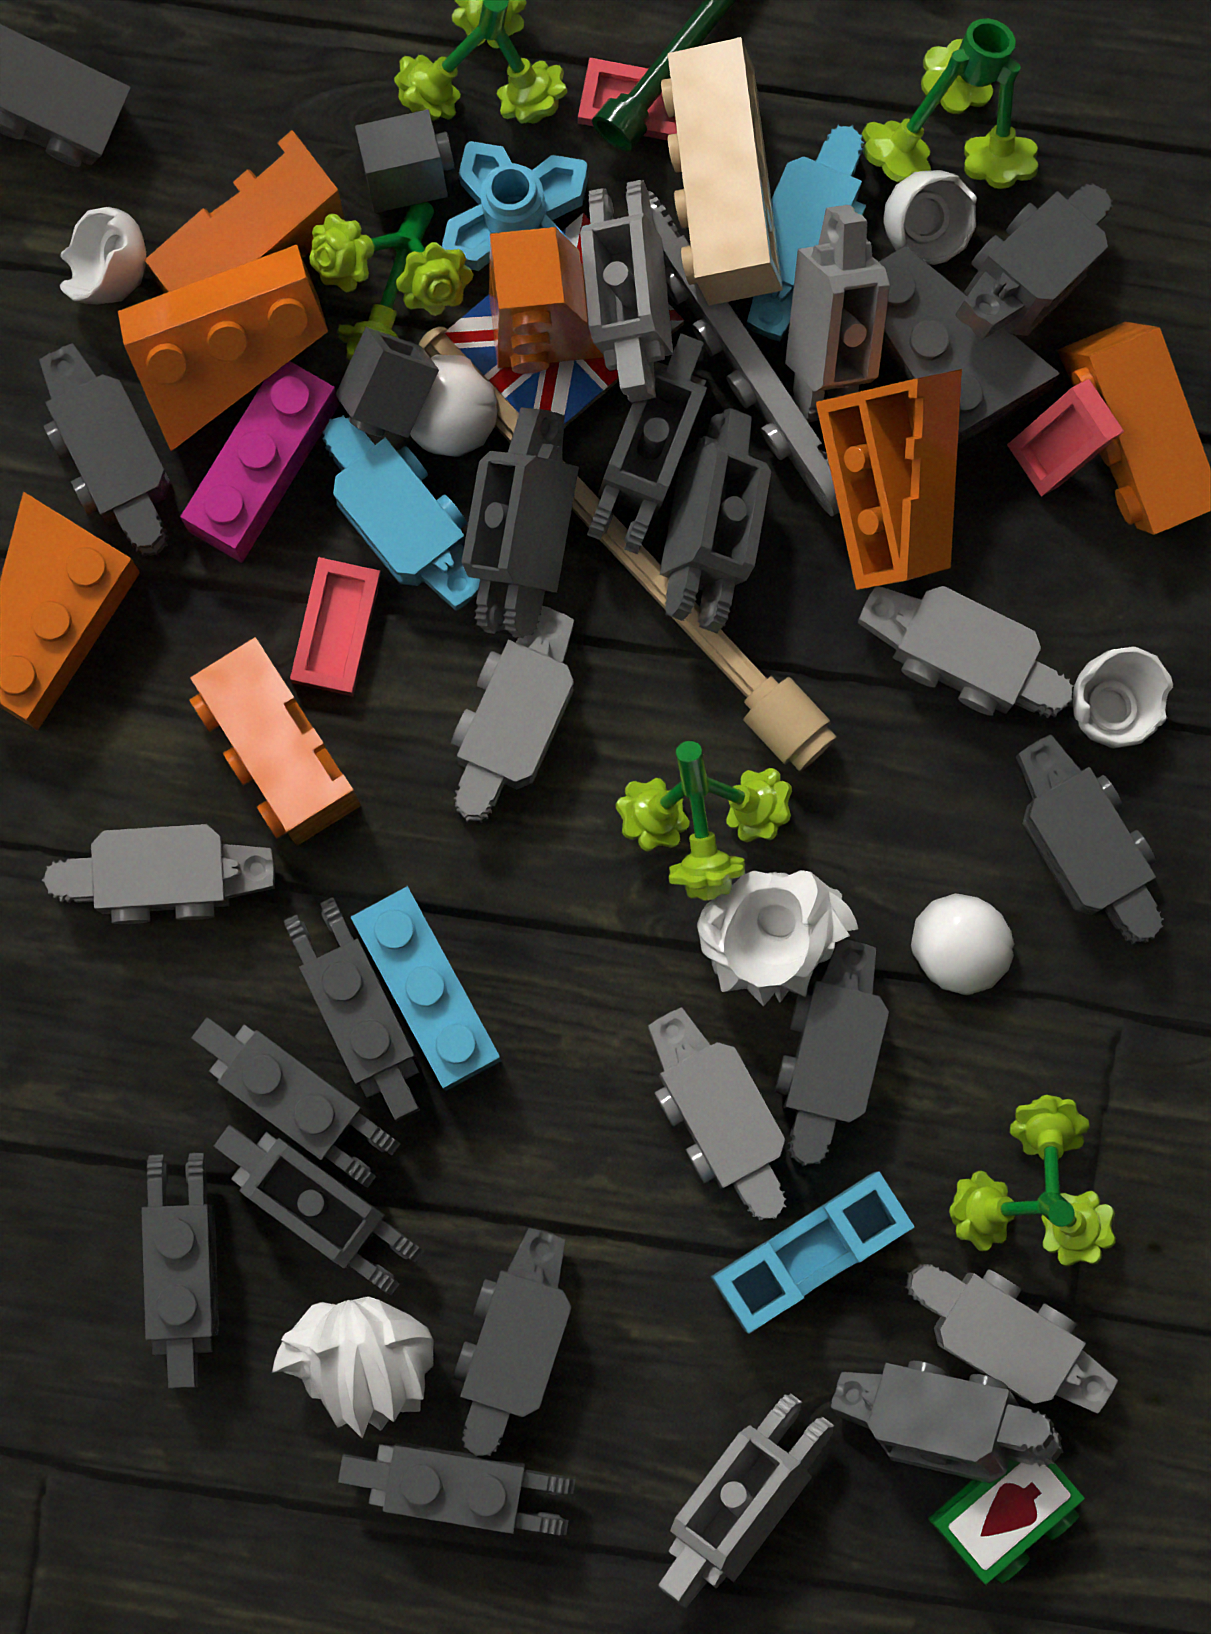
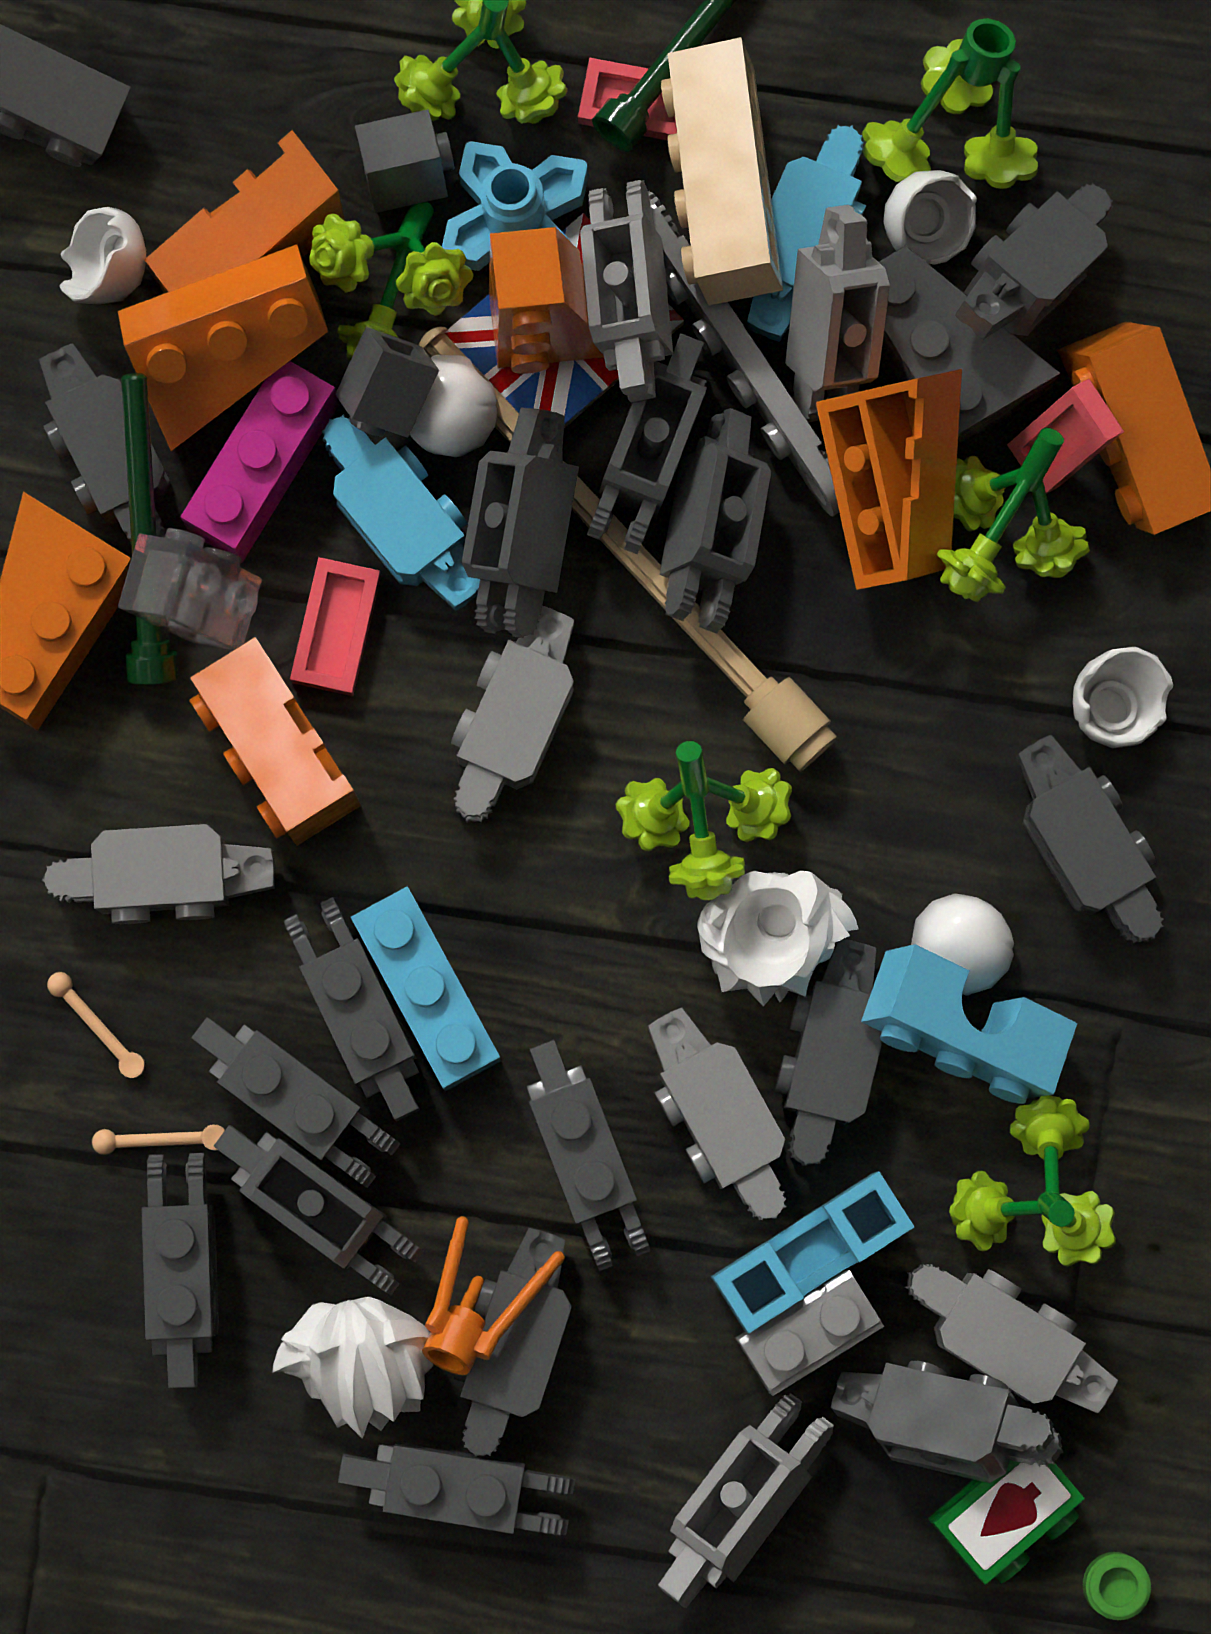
light grey hinge [858,586,1074,718] -> none
none -> light nougat hinge [47,972,145,1078]
none -> light nougat hinge [92,1124,225,1155]
none -> clear brick [118,528,262,650]
none -> dark green piece [121,373,178,684]
none -> orange plant [422,1216,565,1375]
none -> dark grey hinge [527,1040,651,1271]
none -> light grey brick [735,1270,884,1396]
none -> medium azure arch [861,944,1077,1104]
none -> lime plant [937,428,1090,602]
none -> bright green tile [1083,1552,1151,1620]

